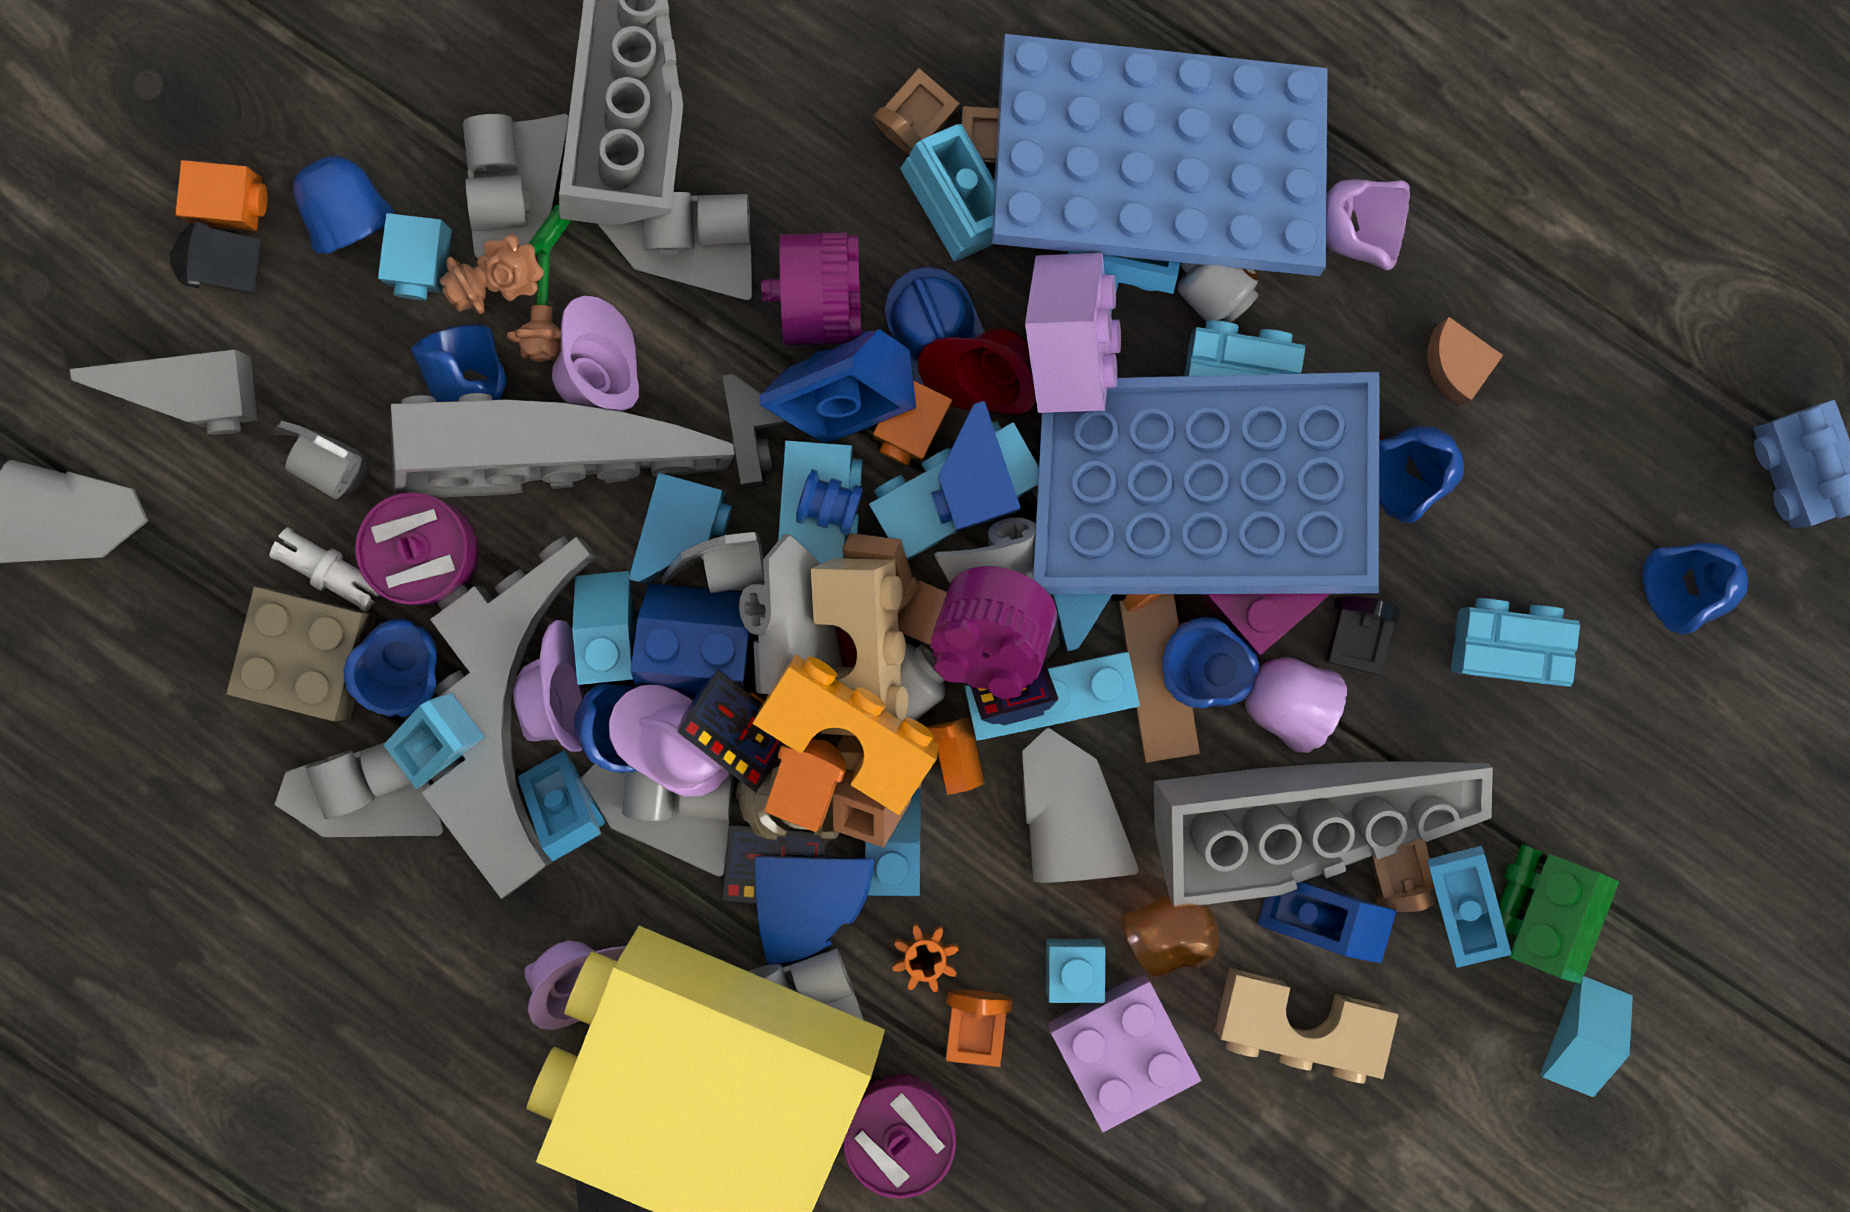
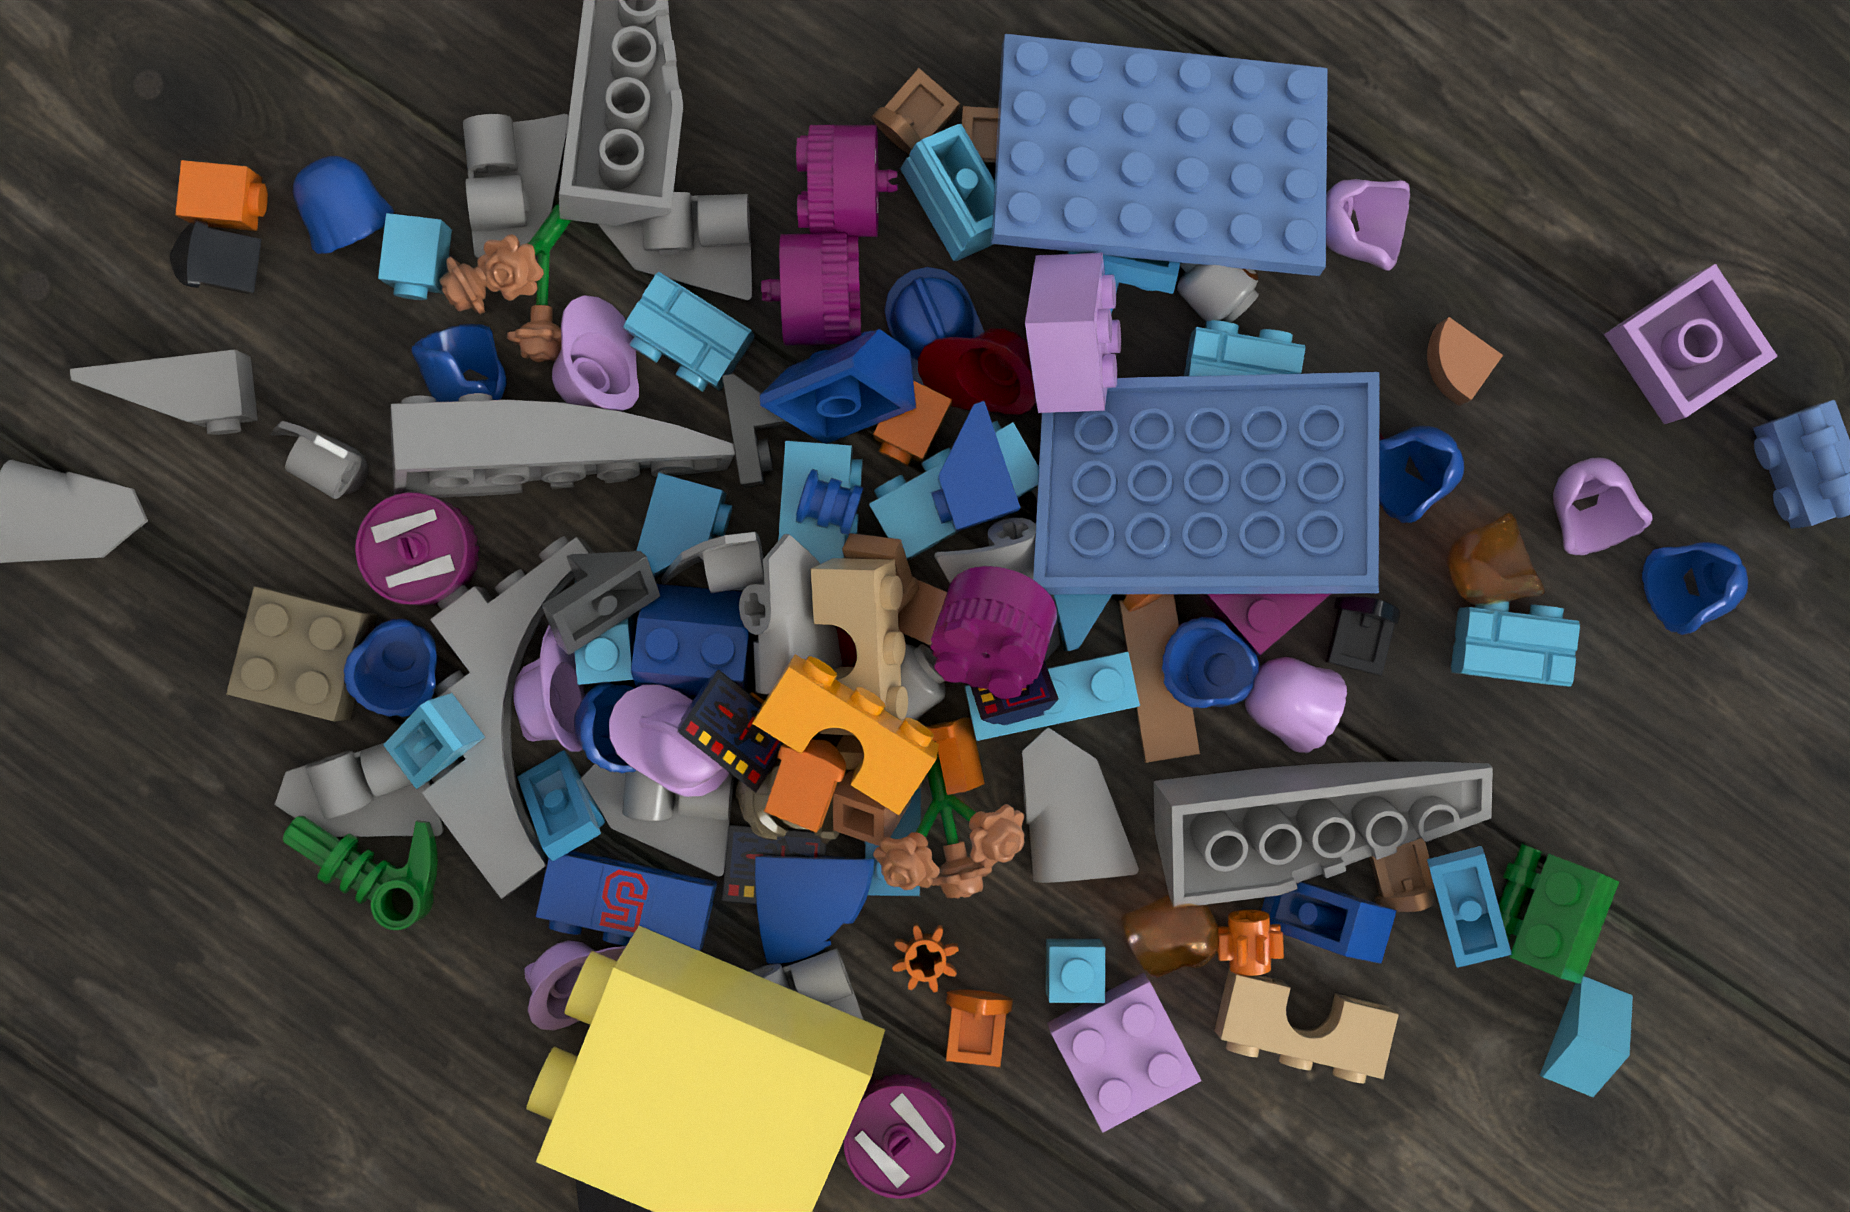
white pin [270,527,379,612] -> none
none -> green piece [283,815,438,930]
none -> blue brick [536,850,718,951]
none -> dark grey slope [542,551,660,655]
none -> medium azure brick [623,272,755,392]
none -> magenta piece [796,125,898,237]
none -> nougat plant [873,755,1024,899]
none -> orange gear [1216,910,1284,976]
none -> clear orange hair [1447,513,1545,606]
none -> lavender hair [1553,458,1653,555]
none -> lavender brick [1604,264,1778,424]

